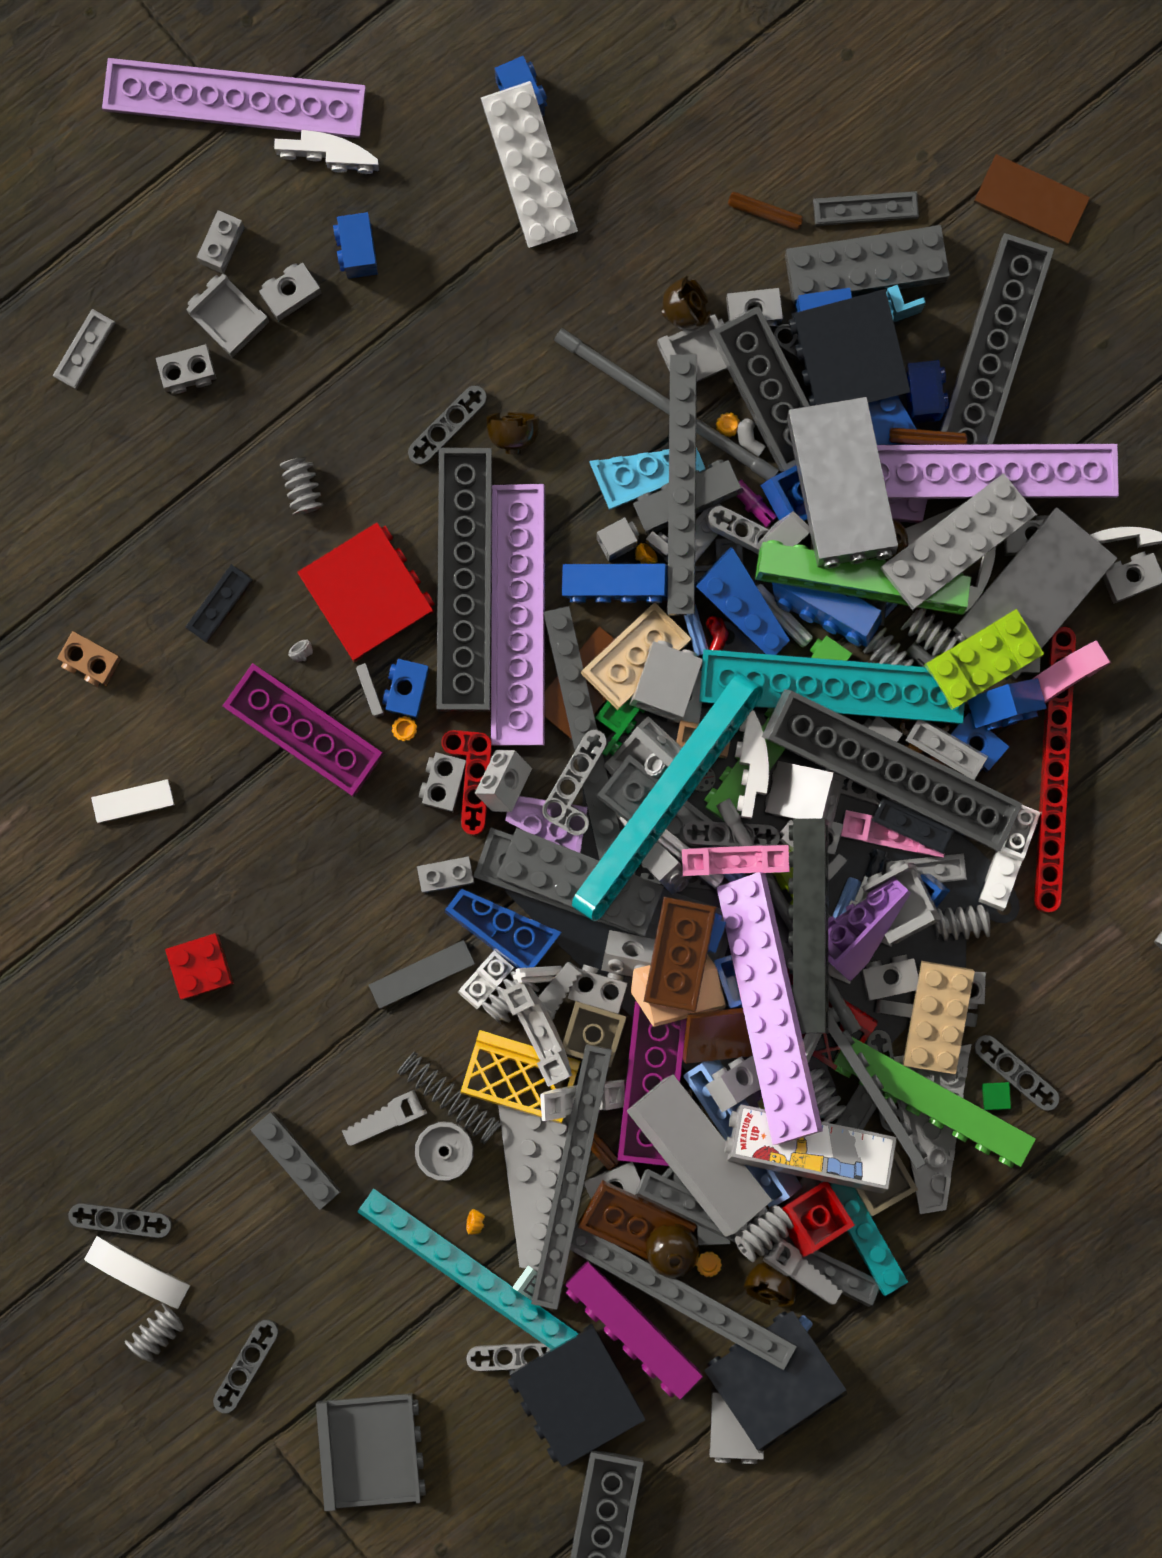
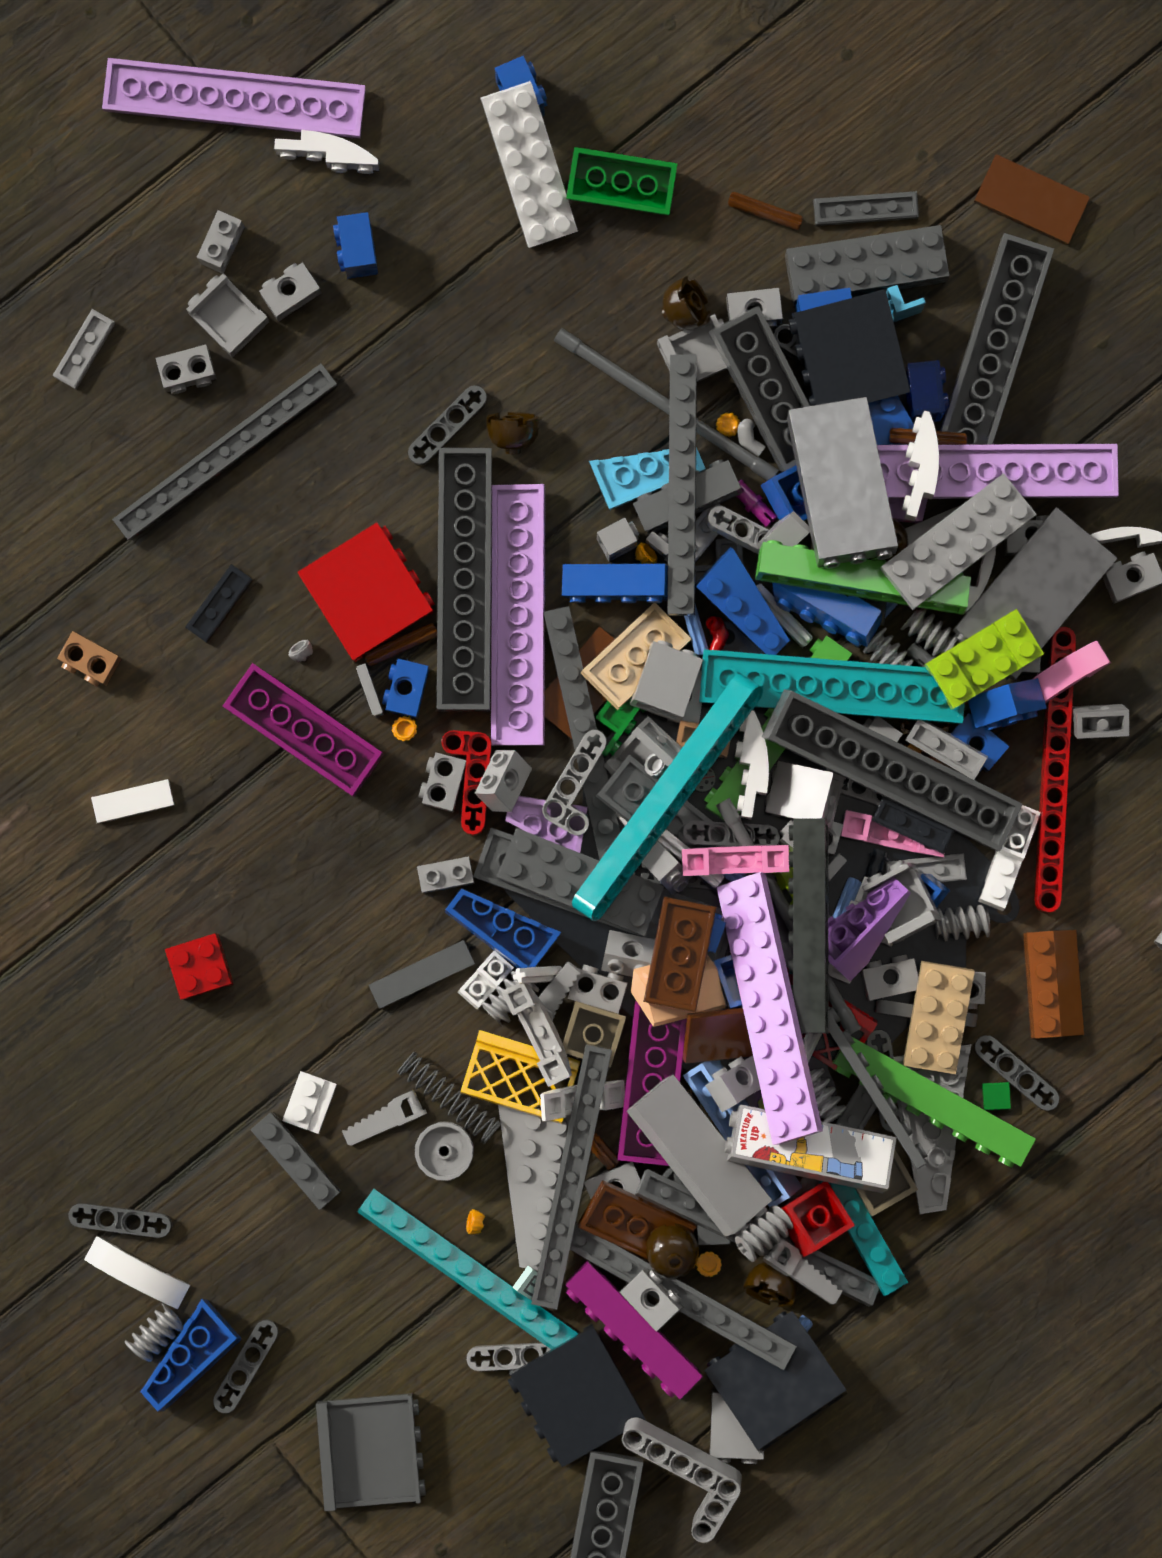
light grey piece [280,457,323,515] -> none
none -> dark grey plate [112,363,337,541]
none -> blue wedge [141,1299,242,1412]
none -> white plate [282,1071,337,1134]
none -> reddish brown axle [364,623,437,666]
none -> green slope [566,147,678,216]
none -> light grey brick [620,1268,683,1332]
none -> light grey beam [622,1418,742,1543]
none -> white slope [902,411,939,521]
none -> dark orange slope [1023,930,1084,1038]
none -> light grey brick [1071,704,1129,739]

